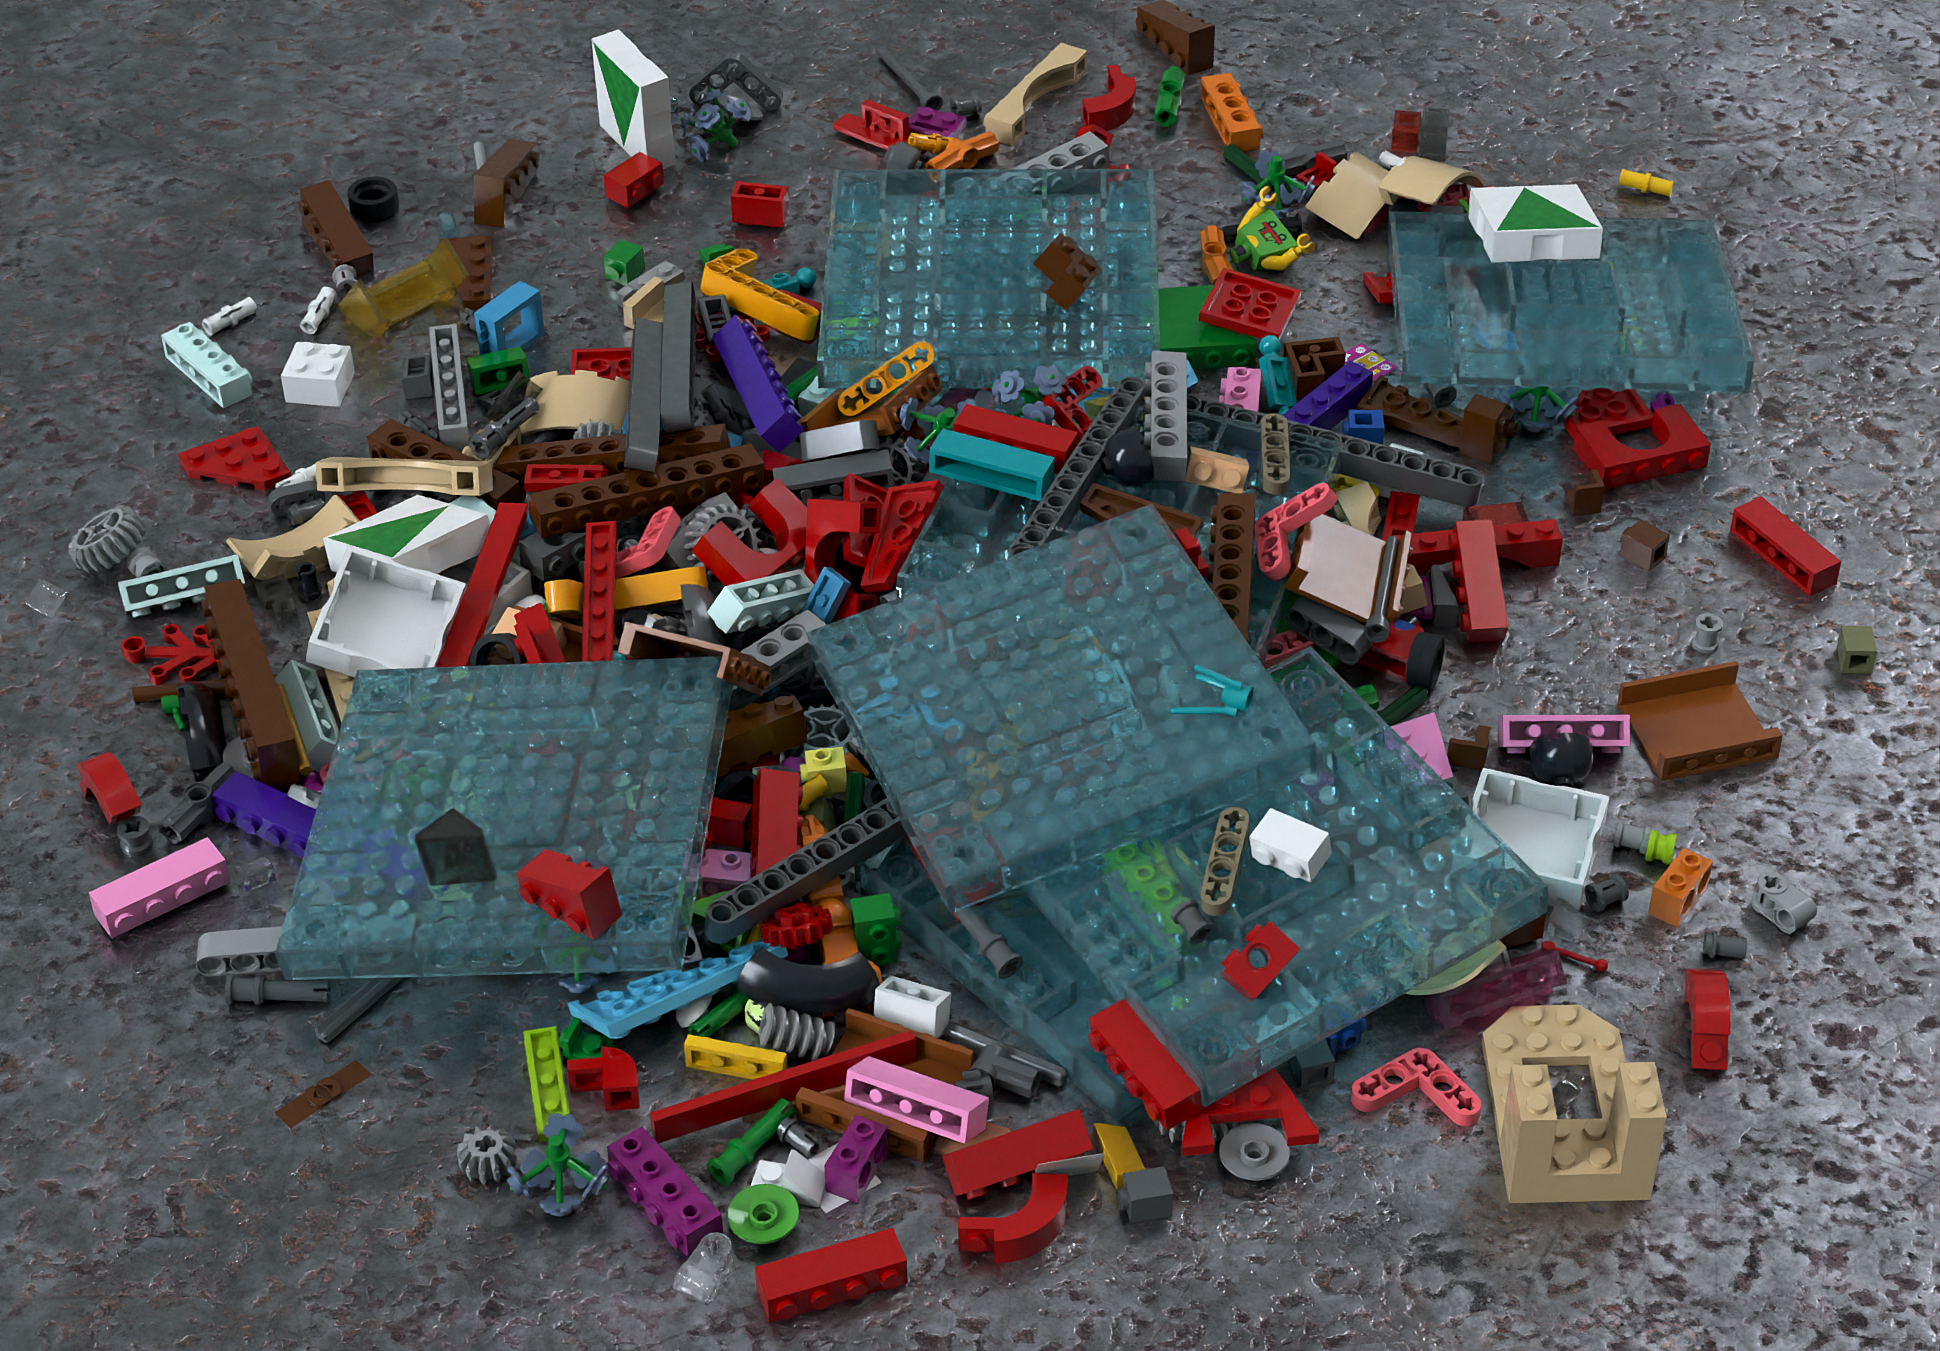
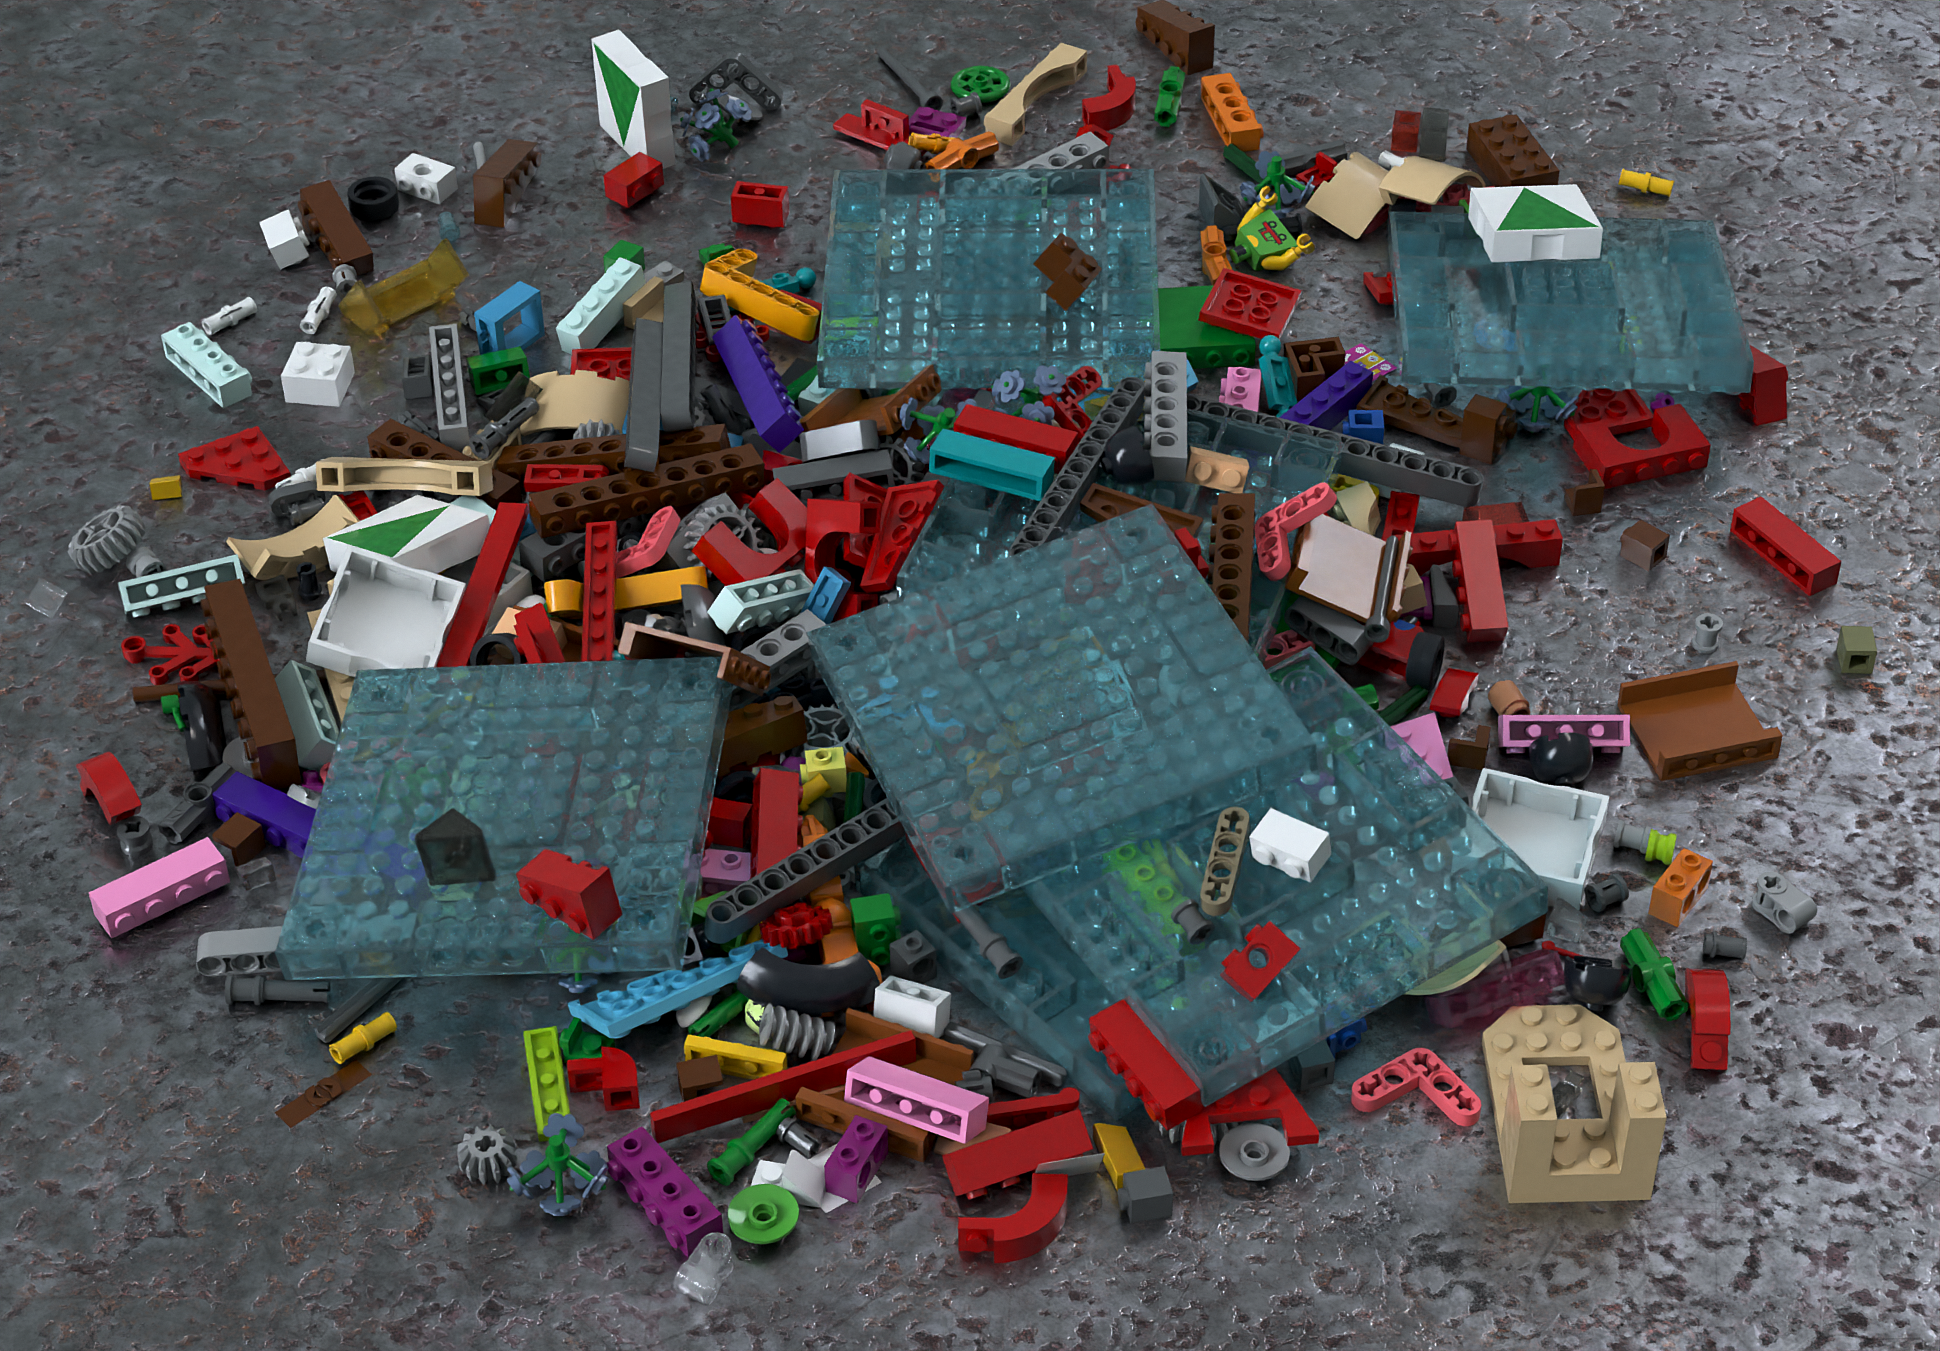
pearl gold bar [277,683,313,776] -> none
reddish brown wing [439,235,493,310] -> none
red brick [755,1228,908,1323] -> none
light orange beam [838,341,935,416] -> none
teal plant [1170,664,1254,717] -> none
dark tan beam [1260,413,1290,495] -> none
none -> yellow slope [150,475,182,500]
none -> reddish brown panel [212,812,266,869]
none -> white brick [260,209,310,270]
none -> yellow pin [329,1012,397,1064]
none -> white brick [394,153,458,205]
none -> light aqua brick [556,257,646,355]
none -> reddish brown panel [676,1055,723,1102]
none -> dark grey brick [889,930,937,984]
none -> green plate [951,66,1011,103]
none -> red plate [986,1087,1080,1131]
none -> dark grey slope [1199,173,1246,230]
none -> red slope [1429,668,1479,717]
none -> reddish brown brick [1466,114,1560,187]
none -> nougat brick [1488,680,1530,716]
none -> black cylinder [1564,956,1632,1011]
none -> green piece [1620,928,1688,1021]
none -> red wedge [1713,341,1788,426]

